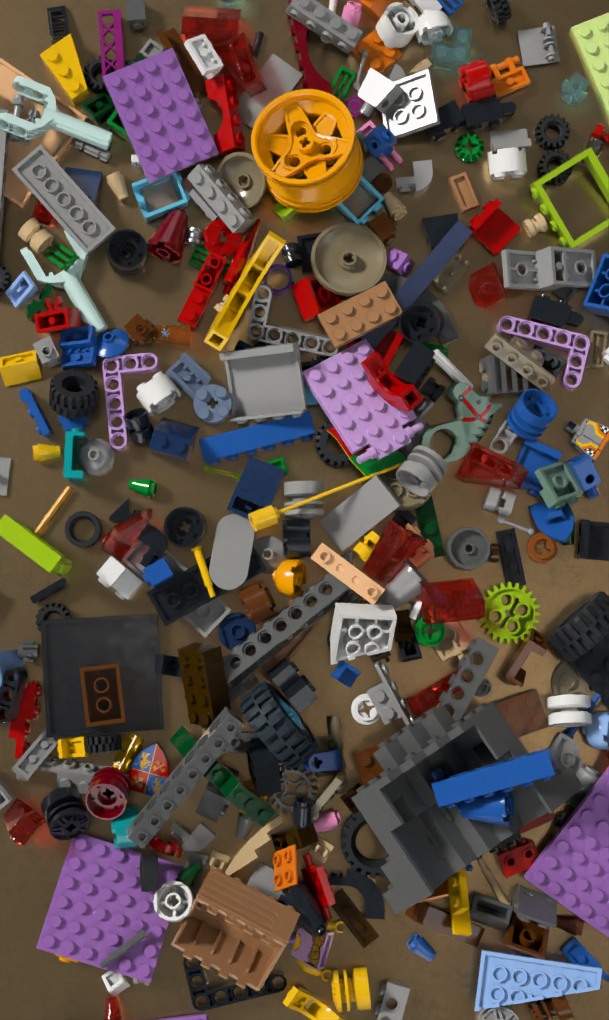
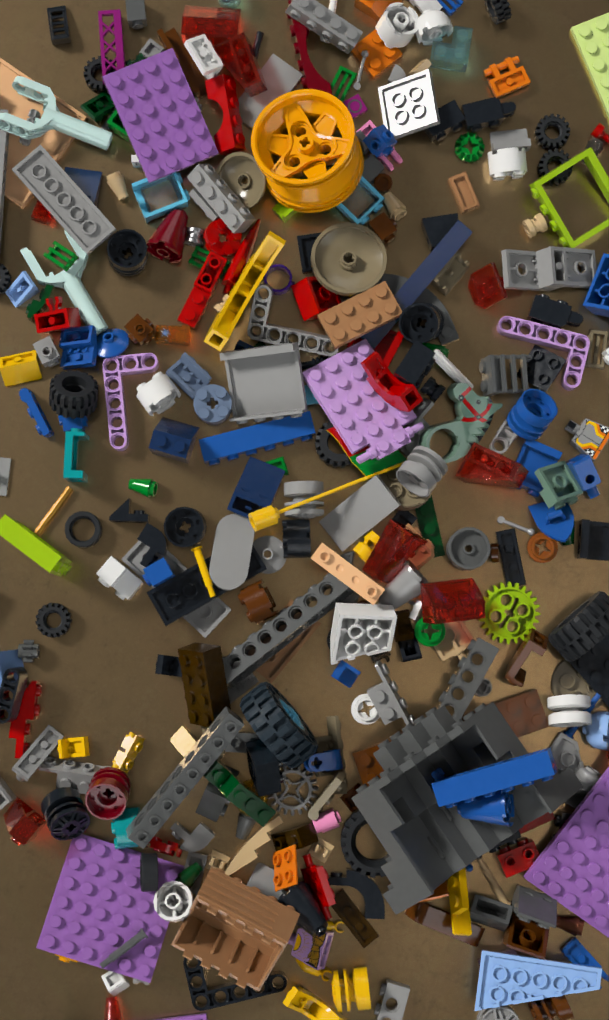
light grey bar [8,95,25,142] -> none
tan wheel [18,218,54,254] -> none
black tile [30,578,69,604] -> none
yellow cone [33,443,61,462] -> none
yellow wedge [40,33,90,106] -> none
black tile [40,613,164,738] -> none
light grey axle [75,139,111,162] -> none
light grey cylinder [77,438,116,477] -> none
reddish brown brick [79,662,126,727] -> none
black tyre [85,734,122,753] -> none
clear red slope [101,508,152,561] -> none
black wheel [123,408,154,443] -> none
shield [128,742,169,796] -> none
clear neon green hinge [204,465,242,480] -> none
dark blue tile [218,613,257,650] -> none
black brick [267,658,318,713] -> none
light orange cylinder [273,559,307,598] -> none
black wheel [281,242,303,269] -> none
black brick [293,797,313,828] -> none
bright pink brick [341,1,362,28] -> none
torso [358,67,404,117] -> none
medium lavender bracket [386,247,414,277] -> none
light grey brick [395,160,433,196] -> none
clear red slope [406,669,467,716] -> none
blue cone [407,933,436,961] -> none
red brick [458,59,495,103] -> none
red bracket [469,198,520,255] -> none
light grey wheel [483,486,516,517] -> none
dark tan bracket [485,333,556,392] -> none
light grey hinge [517,22,560,67] -> none
dark grey tile [552,287,579,303] -> none
clear light blue brick [560,72,591,106] -> none

